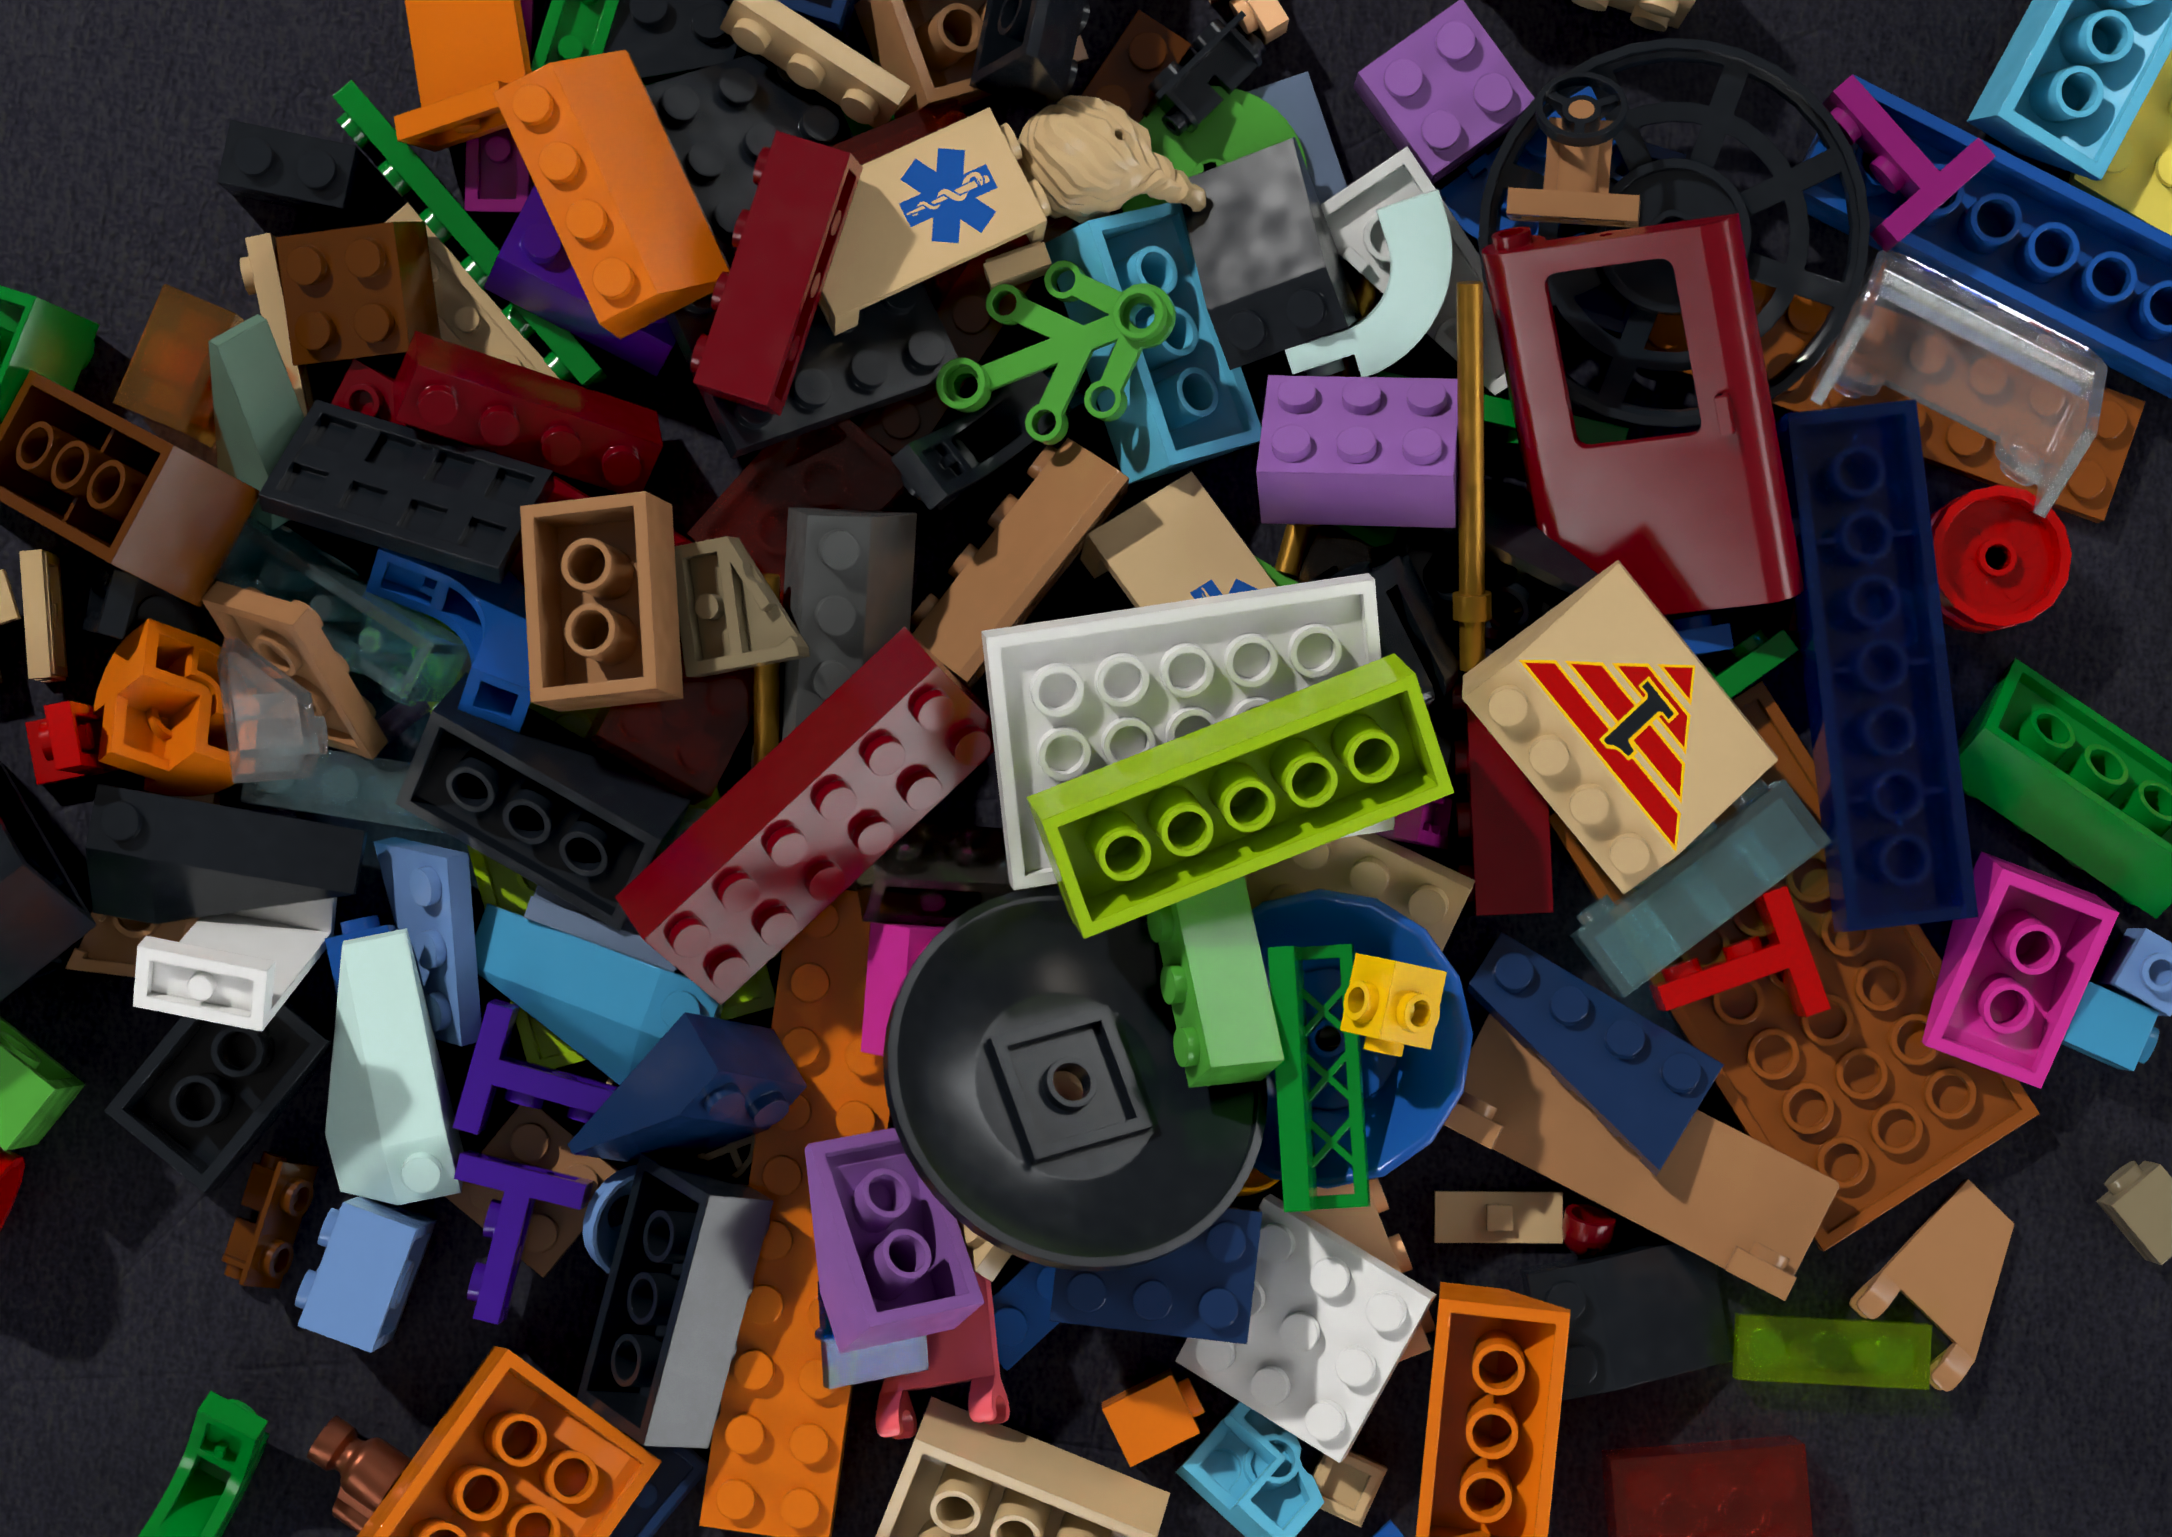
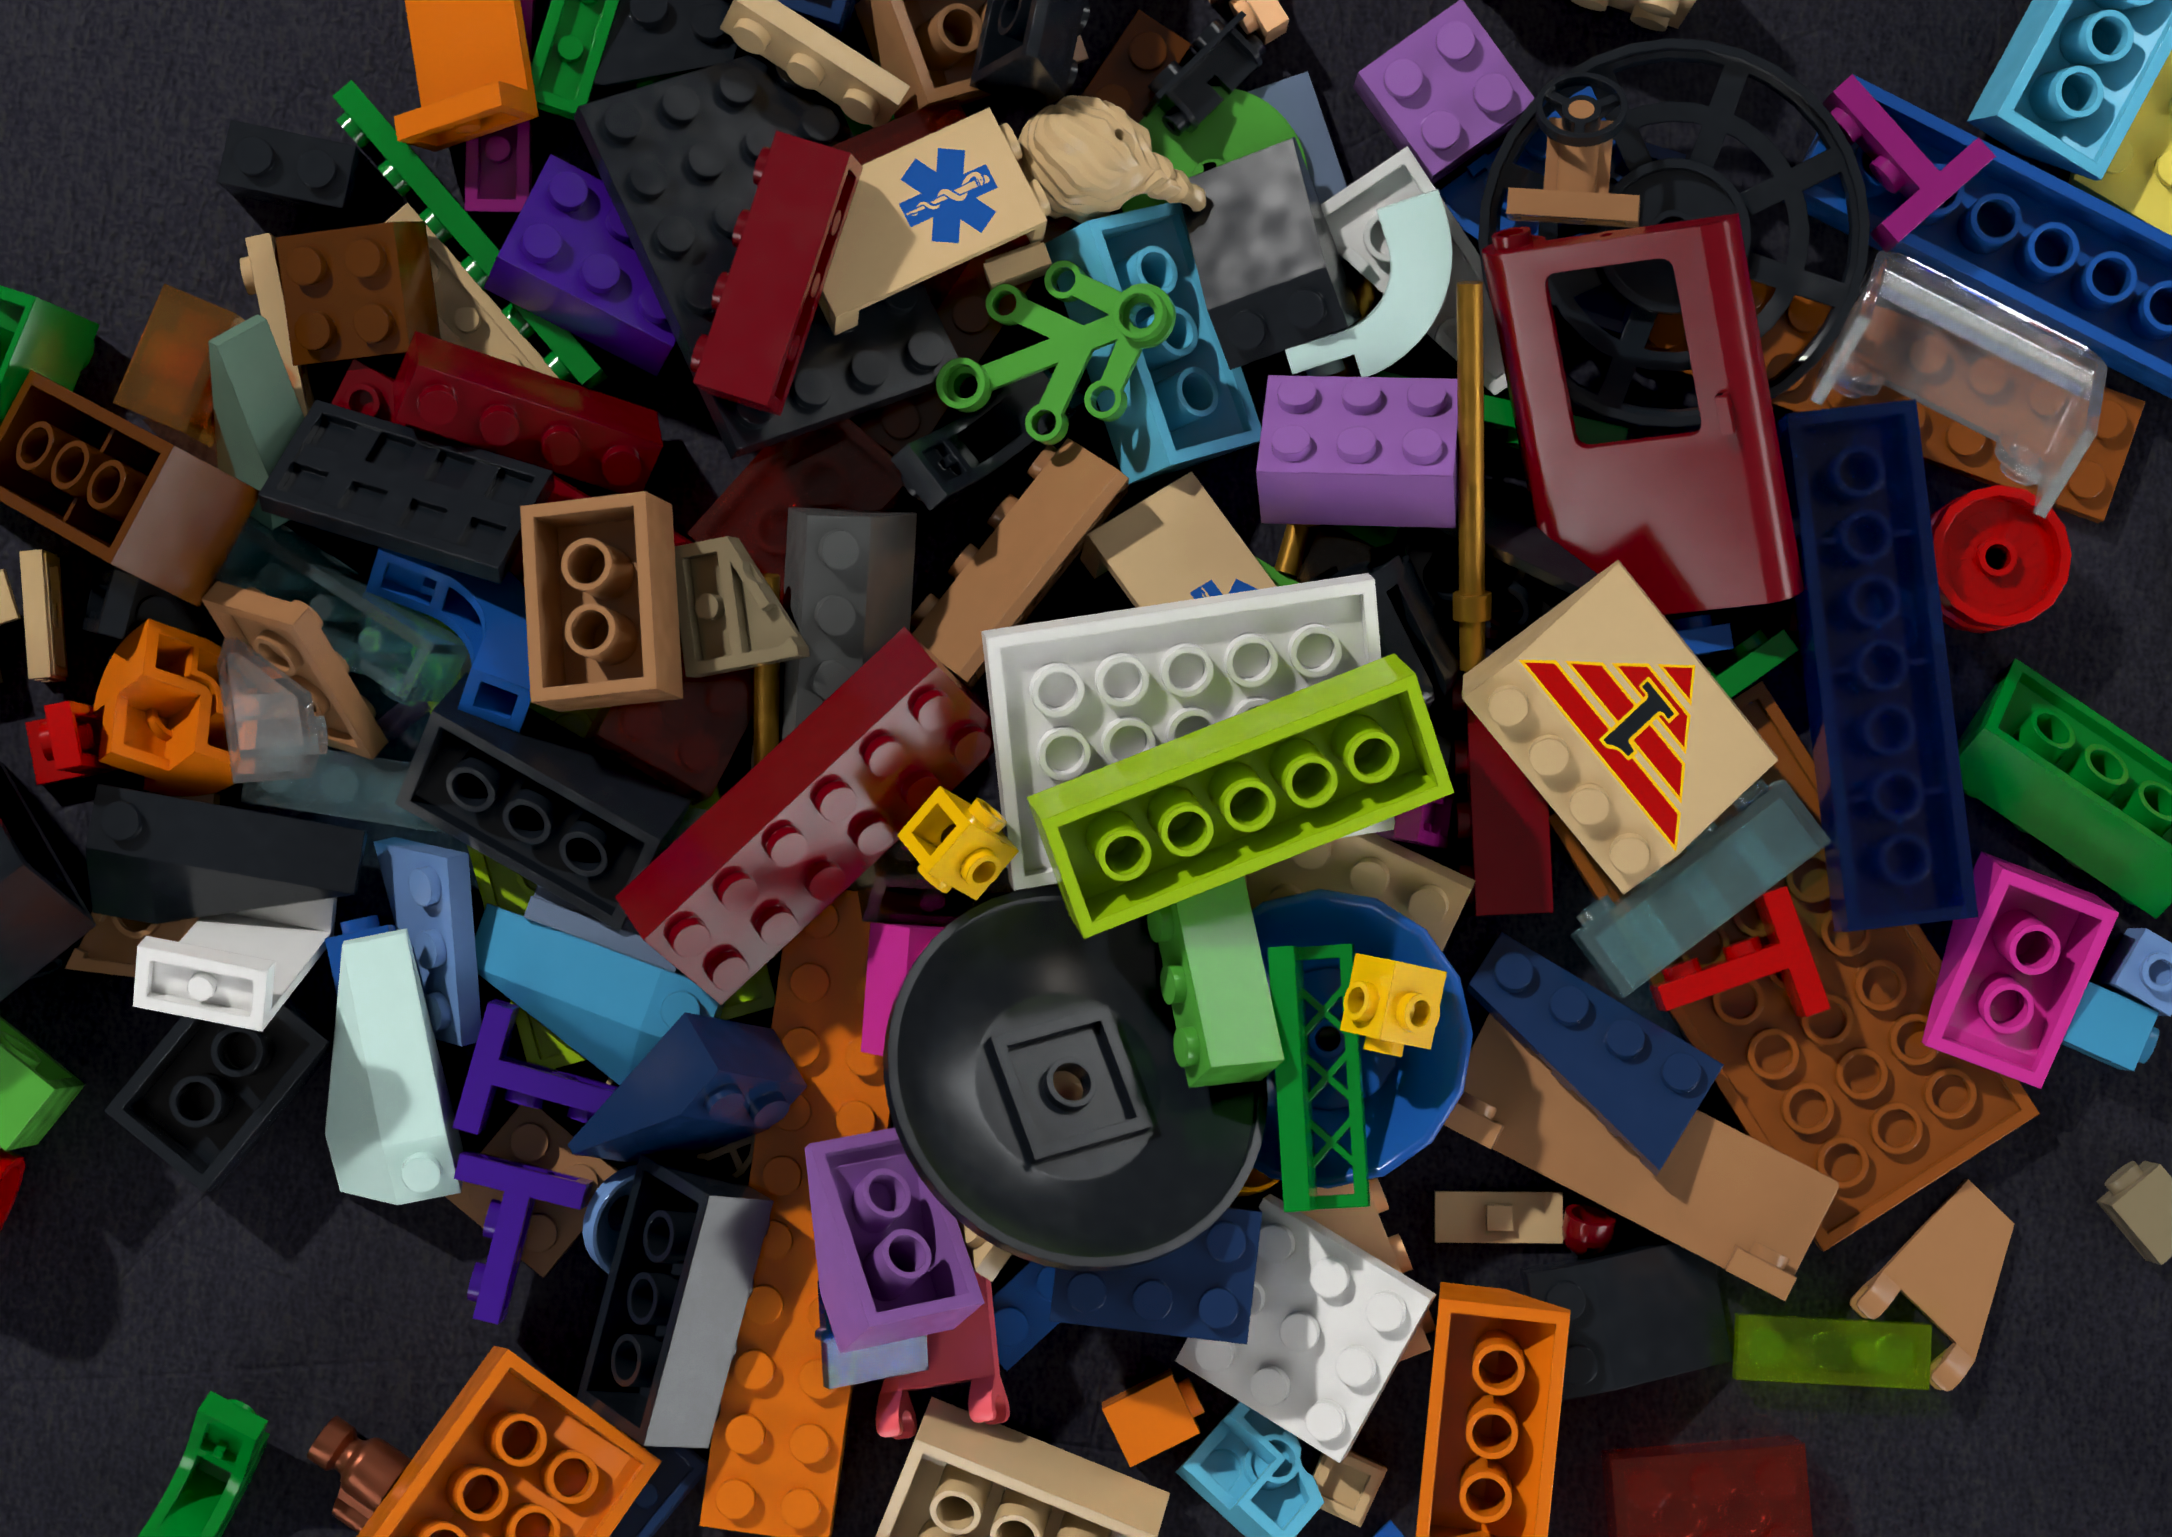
reddish brown hinge [221,1151,318,1289] -> none
medium blue brick [295,1196,437,1353] -> none
orange slope [492,50,730,339] -> none
none -> yellow brick [897,786,1019,901]

